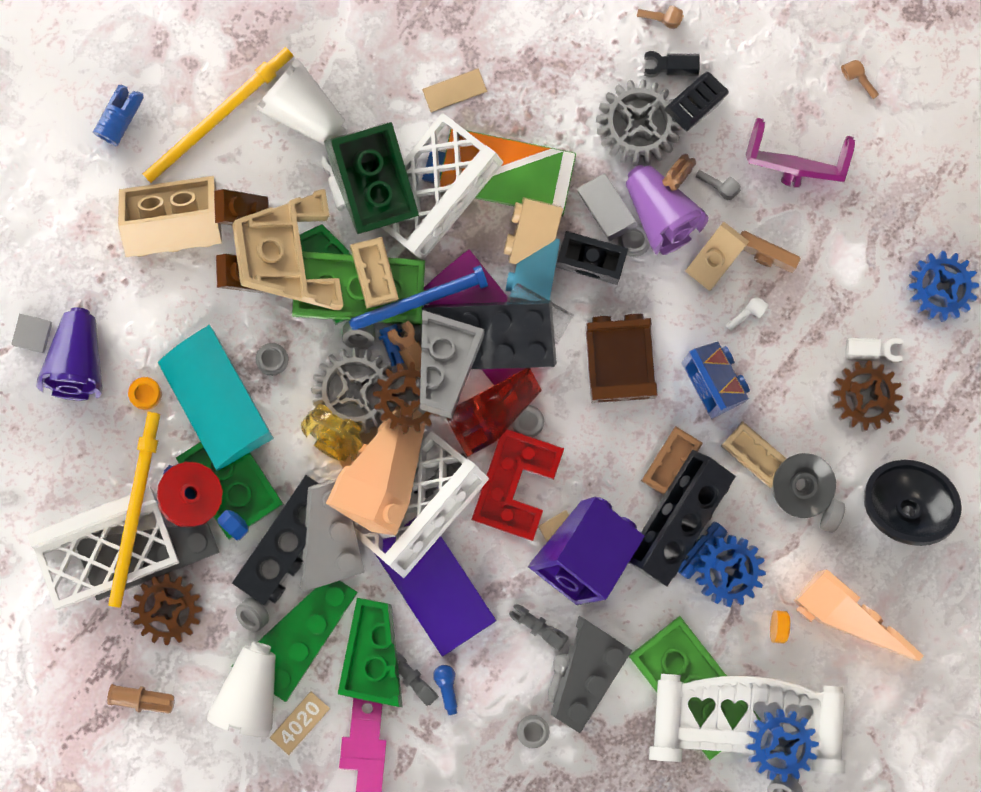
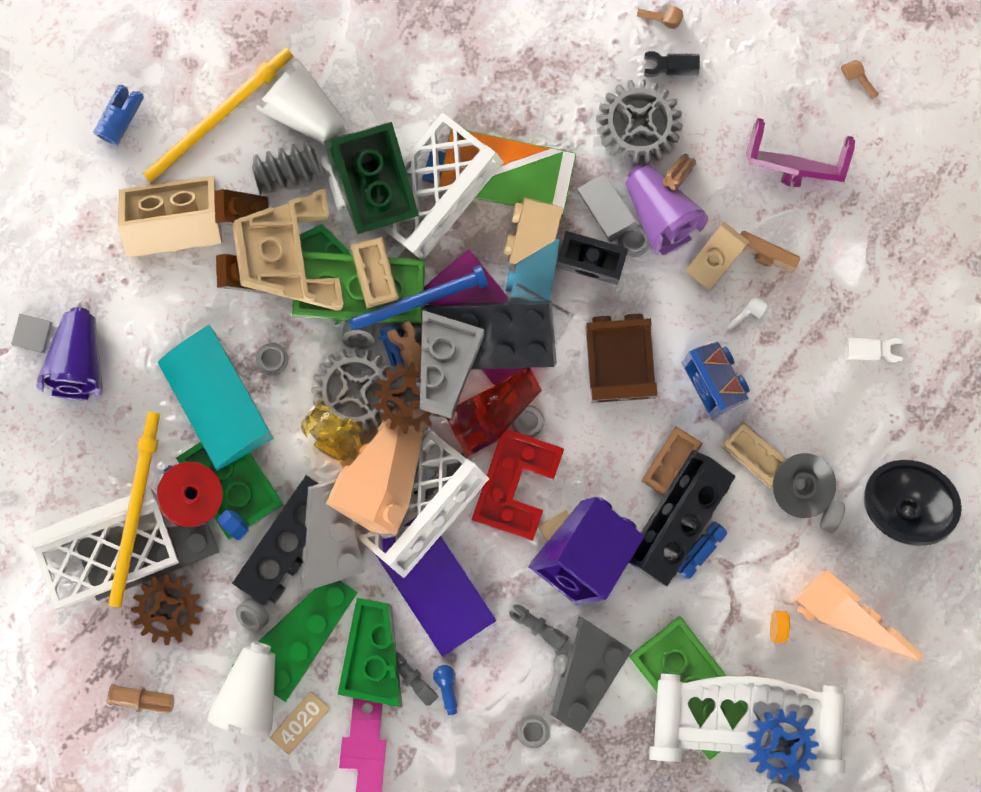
light orange tile [128,377,162,410] -> none
tan sticker [422,68,487,112] -> none
black slope [664,71,729,132] -> none
blue gear [693,535,766,607] -> none
light grey hand [696,170,741,200] -> none
reddish brown gear [830,360,903,432] -> none
blue gear [907,251,979,322] -> none
none -> dark grey piece [252,141,322,195]

